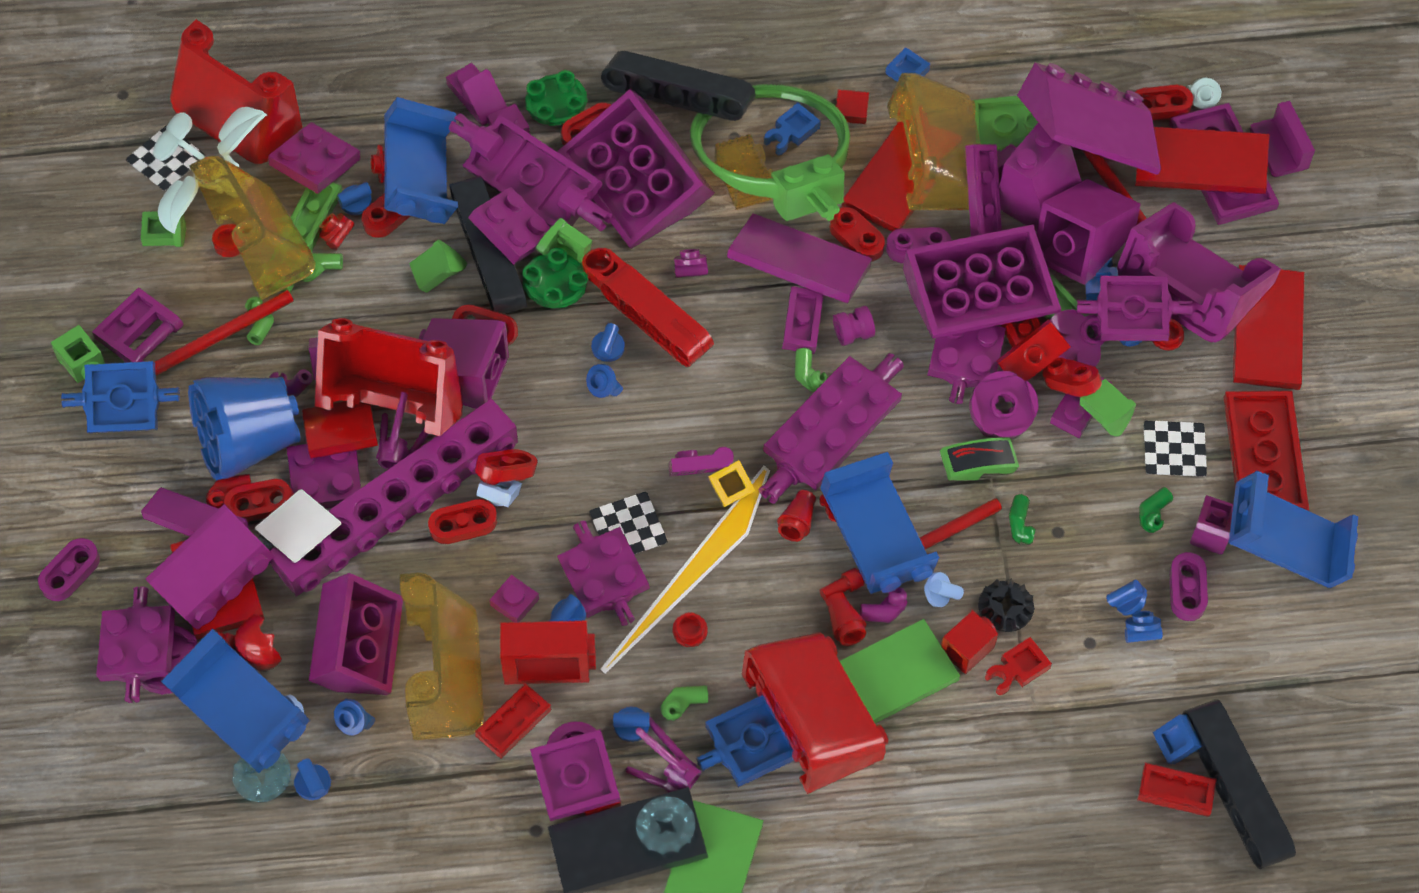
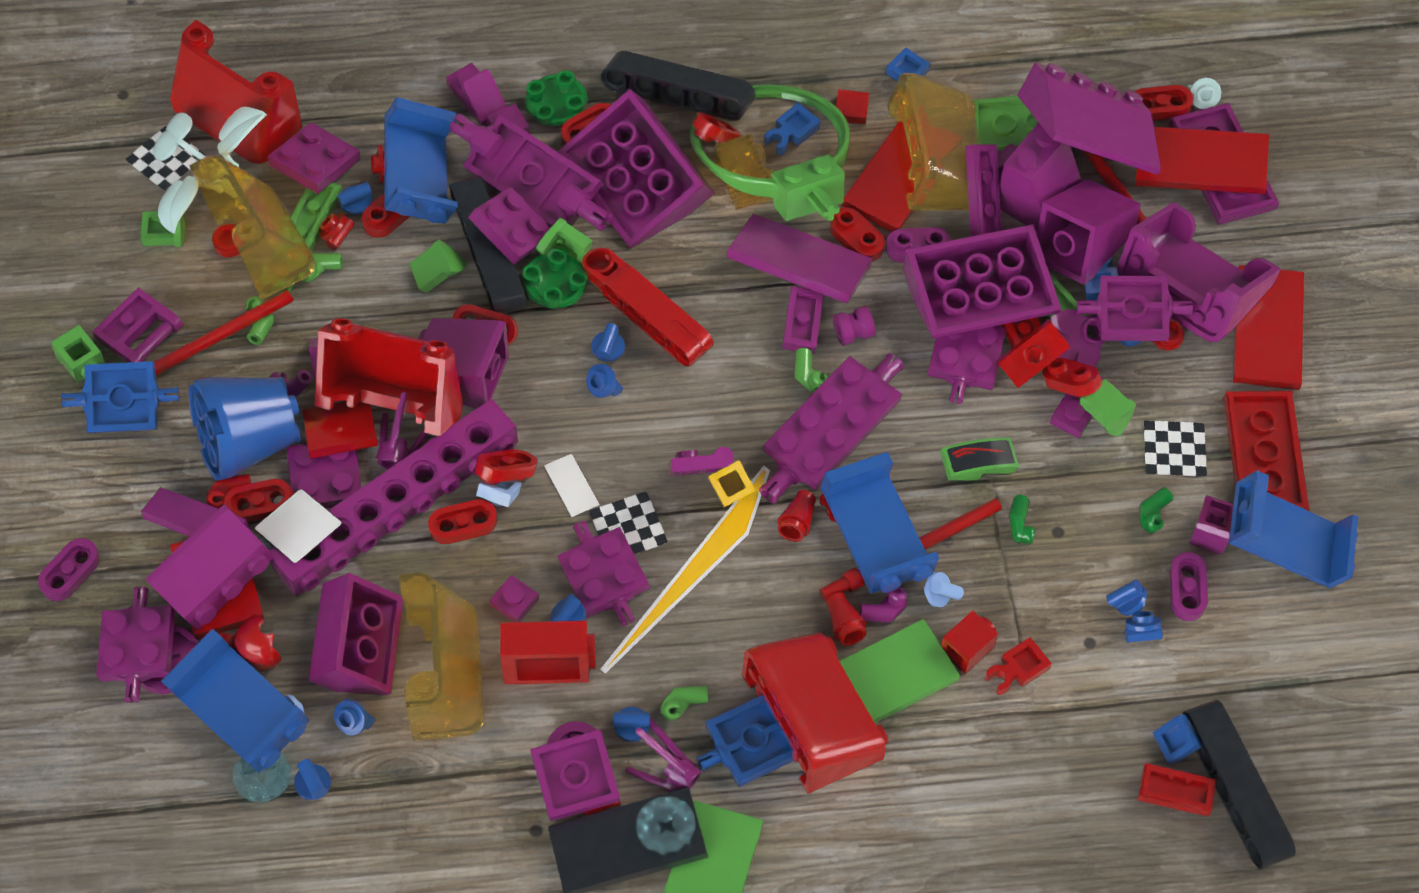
red plate [475,683,551,759] -> none
red plate [672,613,708,647] -> none
magenta plate [674,249,708,278] -> none
magenta plate [969,371,1039,439] -> none
black gear [978,578,1035,632] -> none
magenta panel [1250,100,1315,177] -> none
none -> white sticker [544,454,600,517]
none -> red plate [692,112,742,148]

